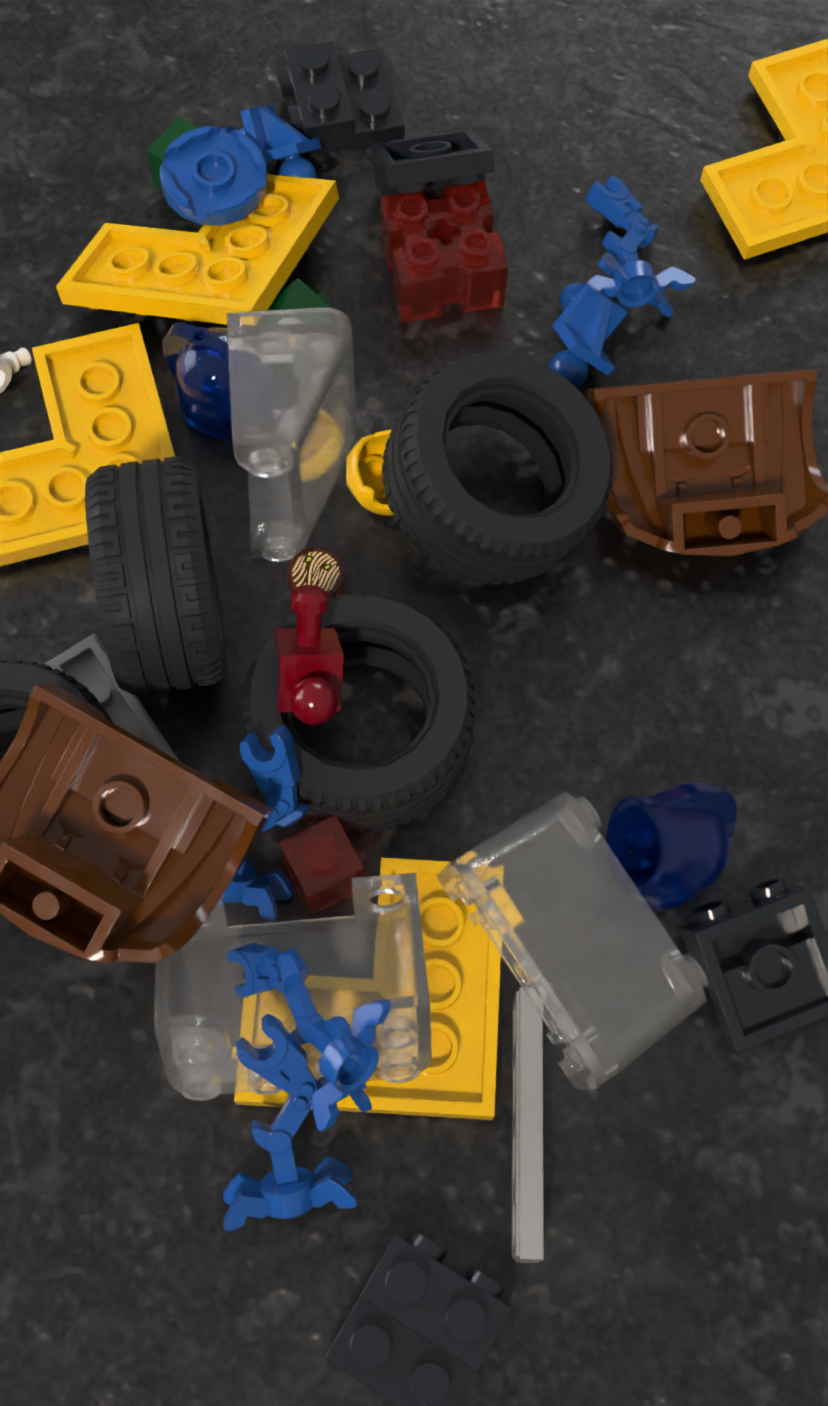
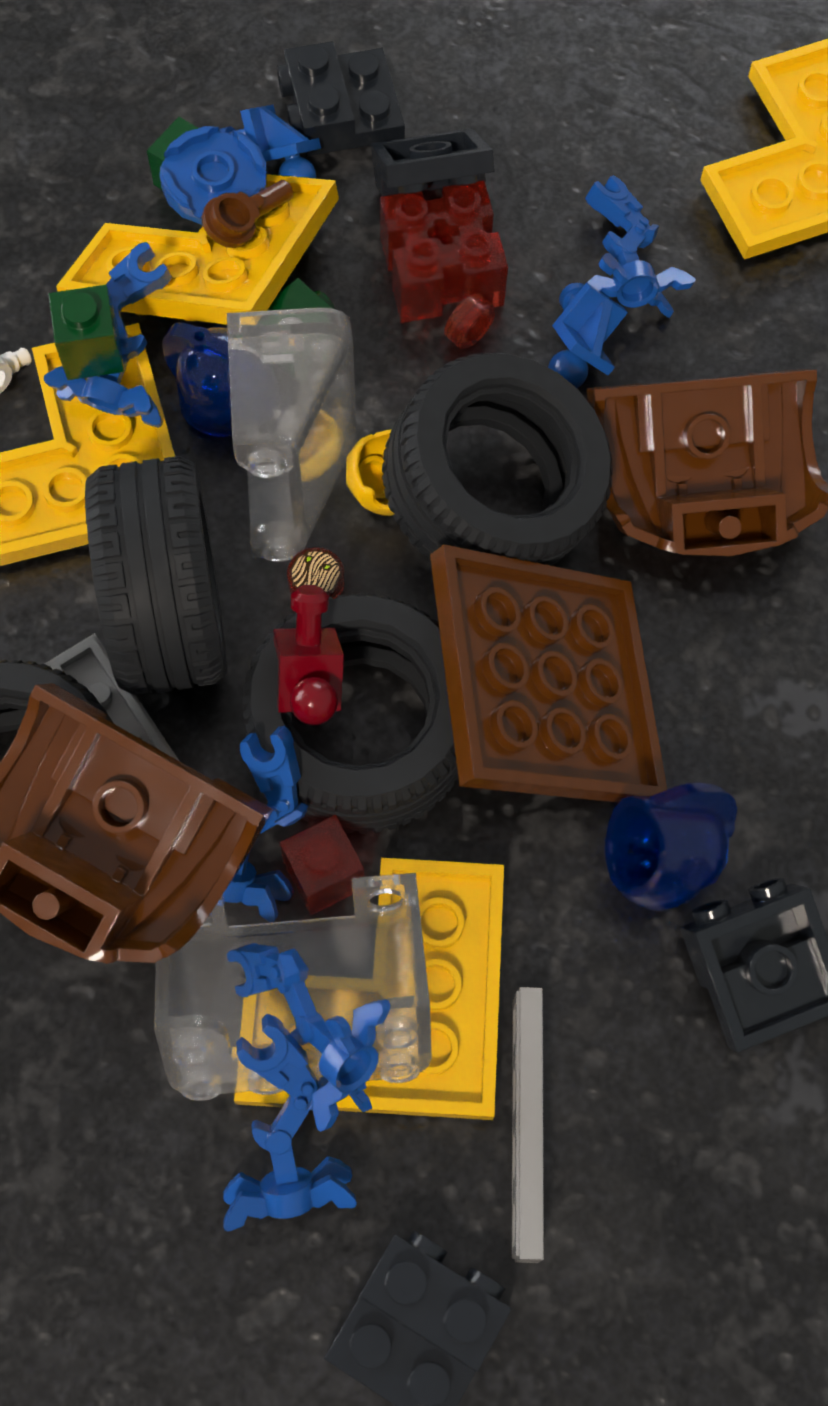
clear windscreen [436,792,708,1089] -> none
none -> blue piece [44,242,172,428]
none -> dark green brick [48,285,125,380]
none -> reddish brown plate [201,180,293,248]
none -> reddish brown plate [430,544,669,806]
none -> clear red tile [444,293,495,349]

